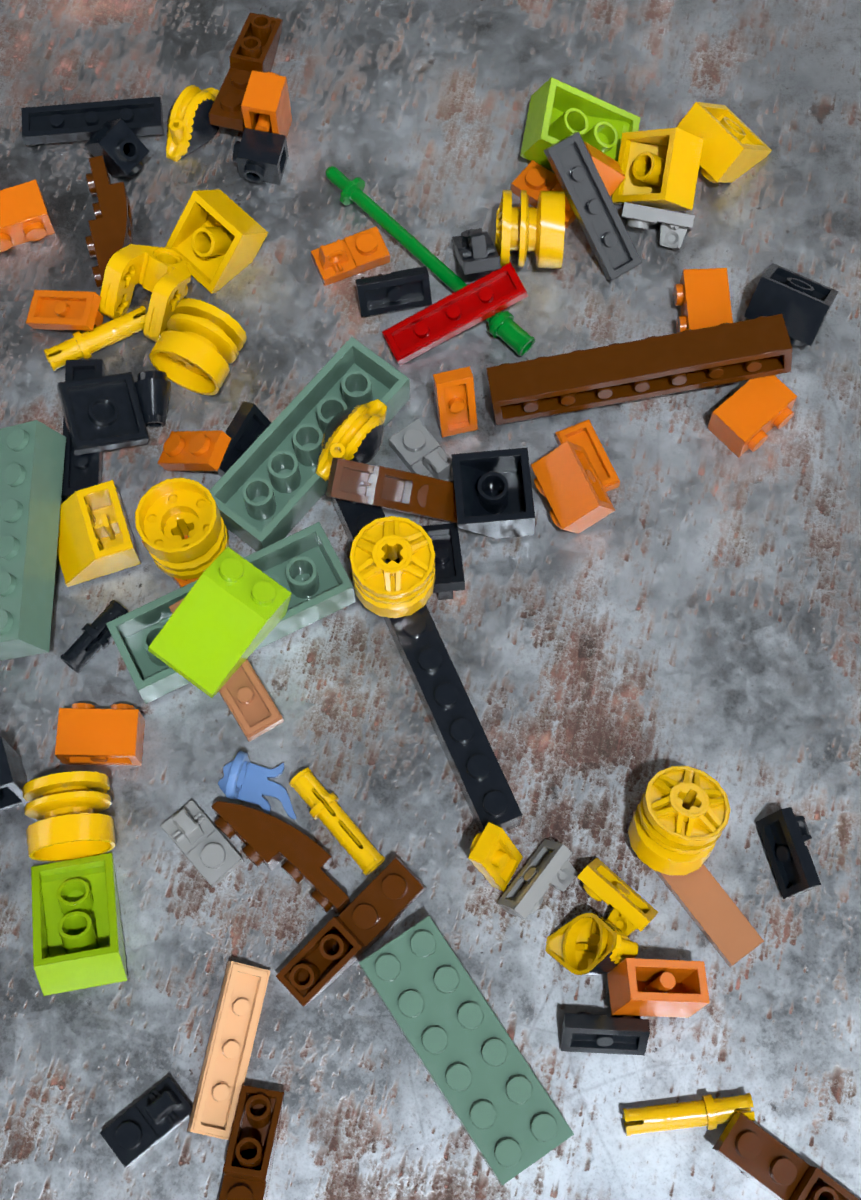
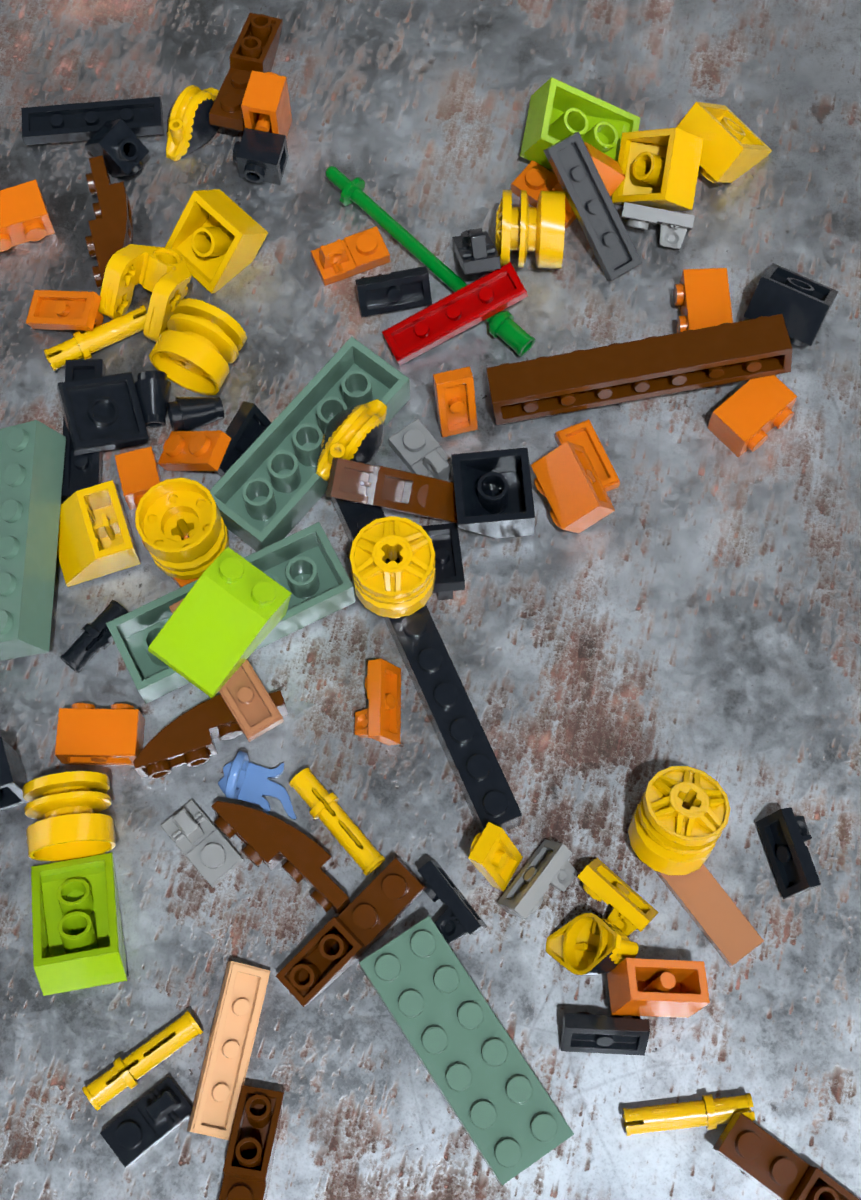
none -> yellow pin [82,1010,203,1111]
none -> orange brick [114,446,162,510]
none -> reddish brown slope [133,690,288,779]
none -> black cone [167,397,224,431]
none -> orange hinge [354,659,401,746]
none -> black hinge [418,860,487,944]

